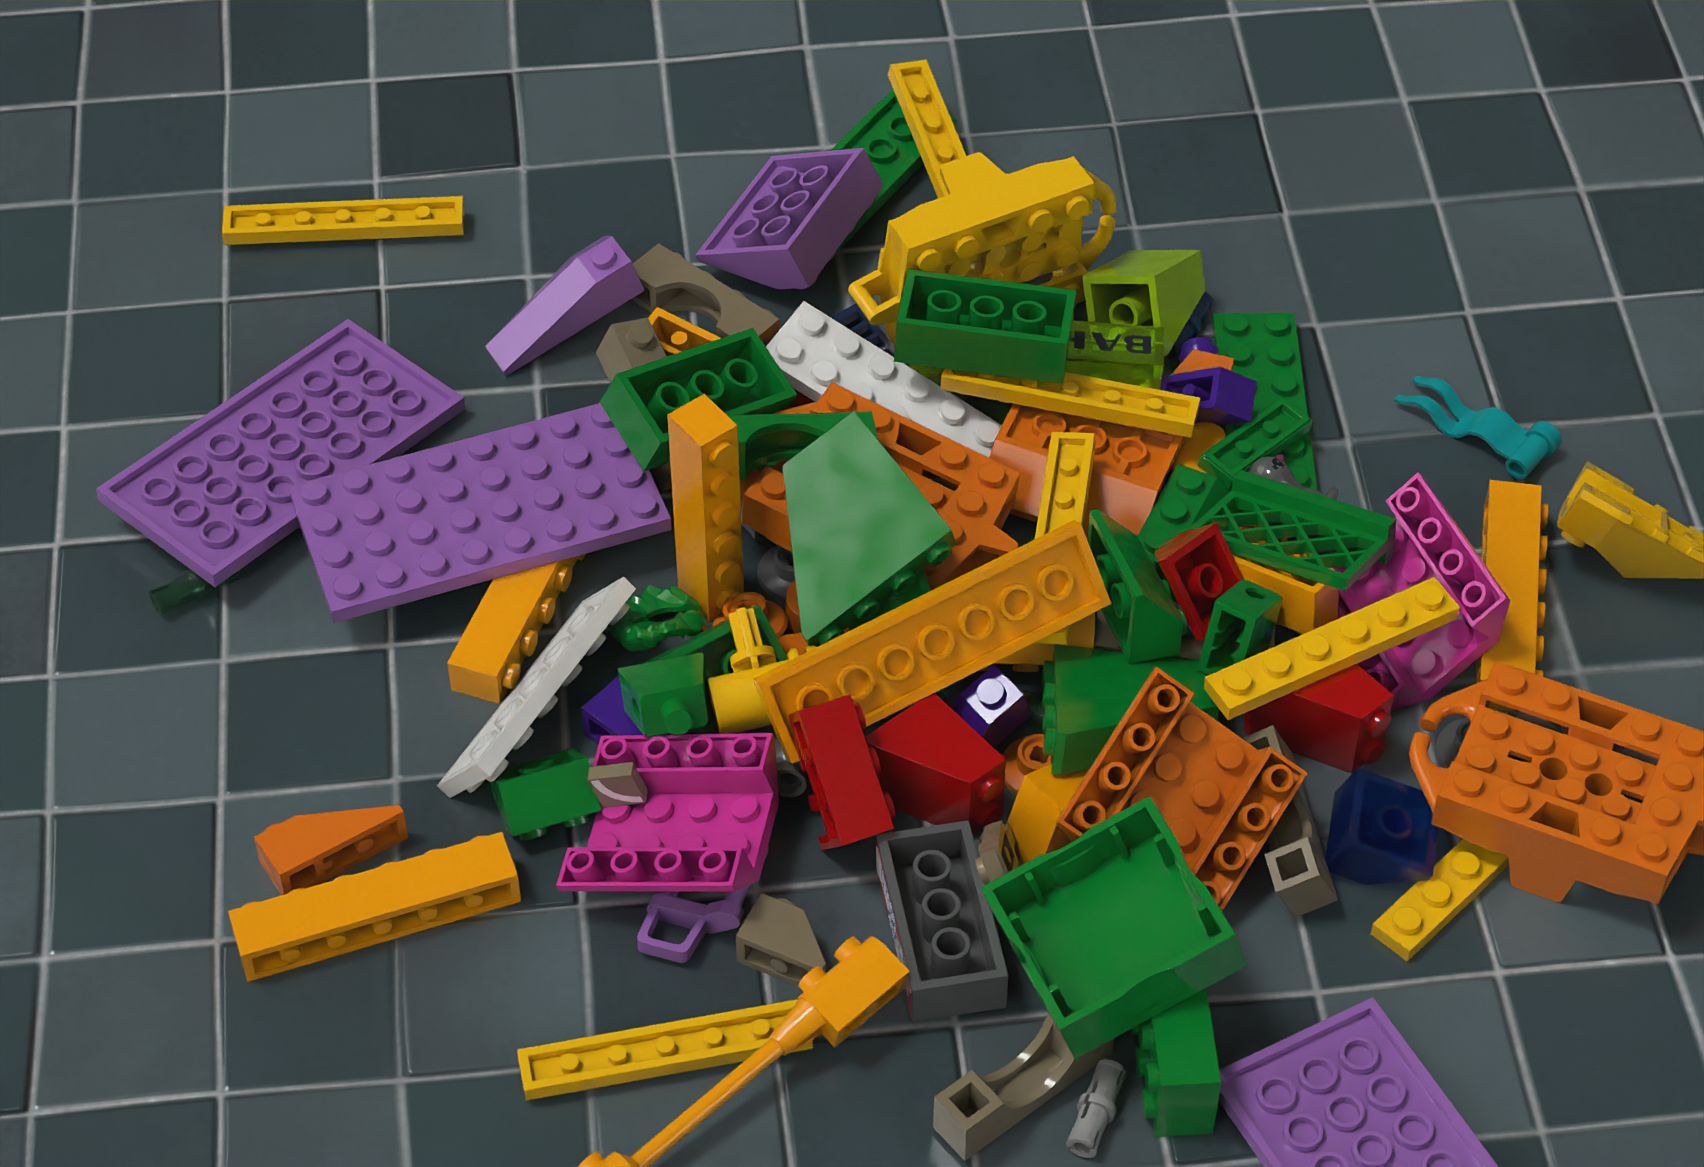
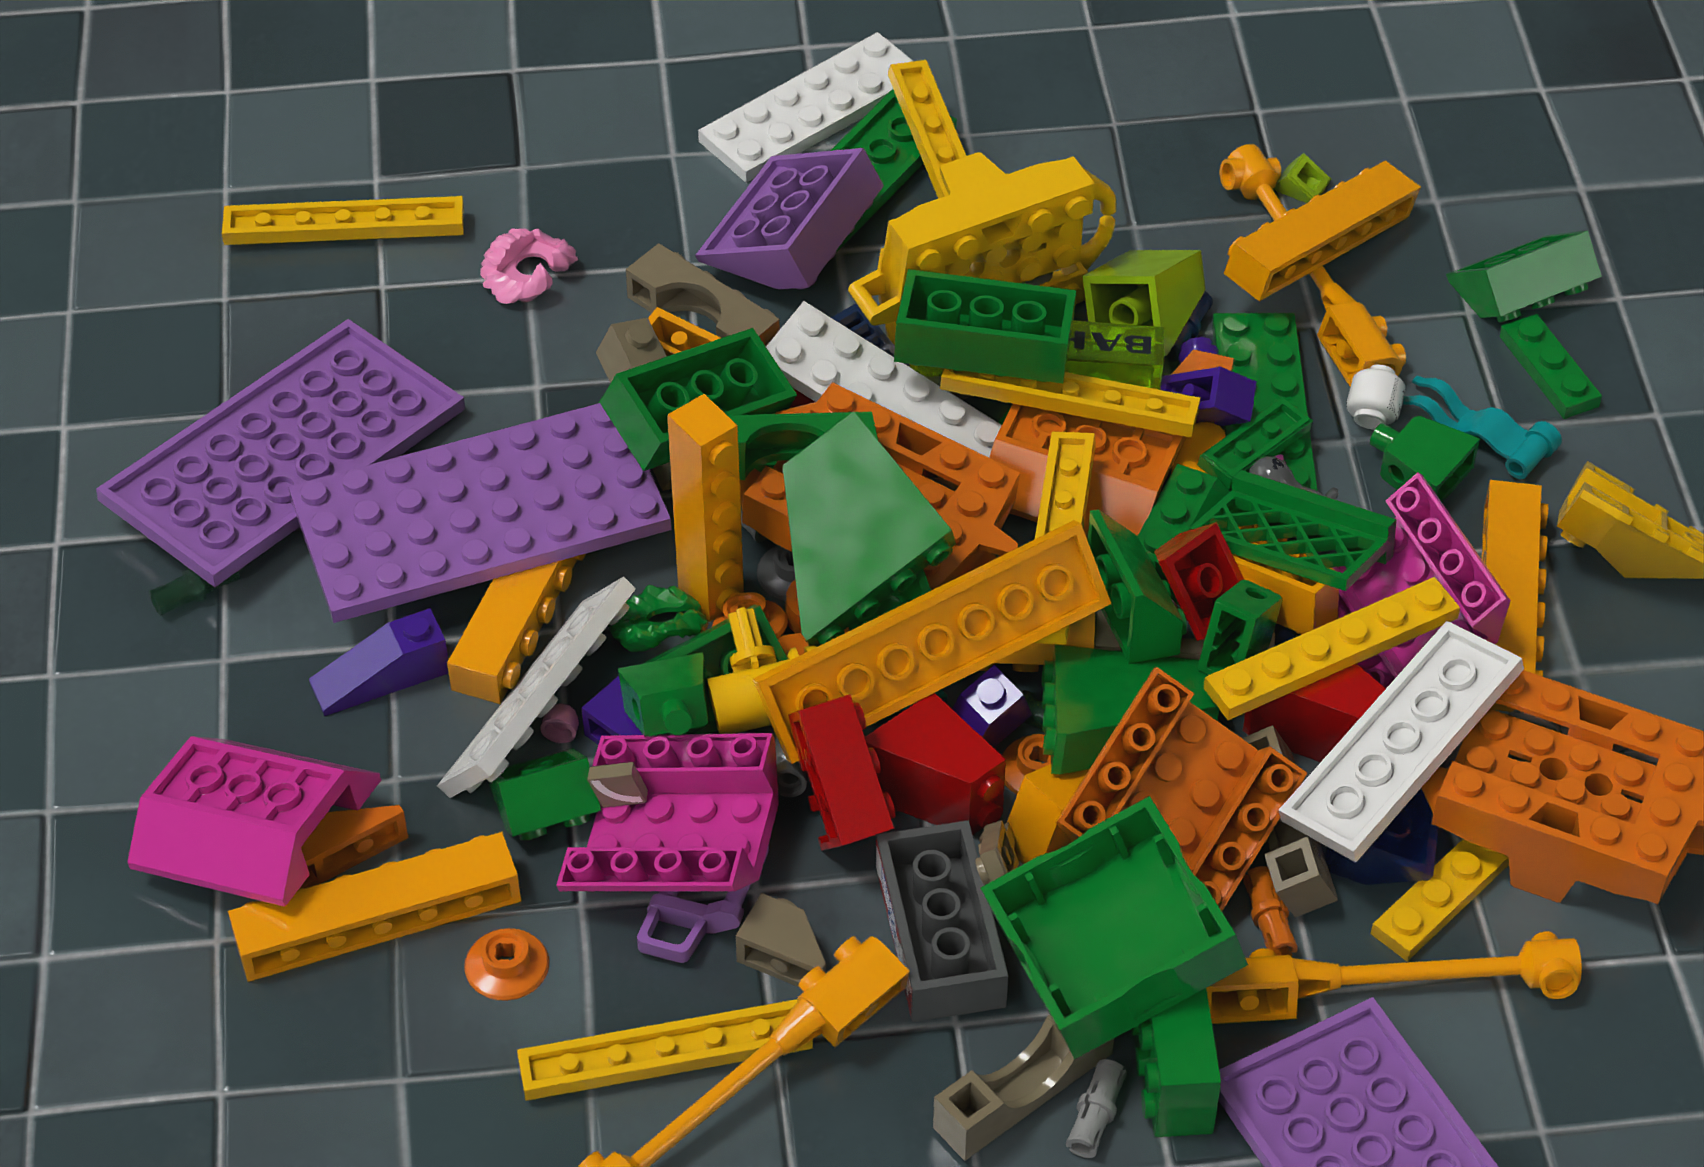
medium lavender wedge [485,236,645,376] -> none
none -> dark pink slope [127,736,381,907]
none -> dark purple slope [309,608,449,716]
none -> orange piece [464,928,549,1001]
none -> bright pink piece [480,228,578,304]
none -> bright pink hinge [541,703,579,743]
none -> white plate [698,32,913,183]
none -> light orange bar [1206,931,1582,1024]
none -> light orange bar [1220,144,1406,387]
none -> light orange brick [1223,160,1421,302]
none -> orange pin [1242,866,1298,956]
none -> lime slope [1274,153,1332,203]
none -> white plate [1278,621,1524,862]
none -> white head [1347,364,1406,430]
none -> green torso [1369,416,1480,502]
none -> green slope [1446,230,1602,322]
none -> green plate [1499,314,1602,419]

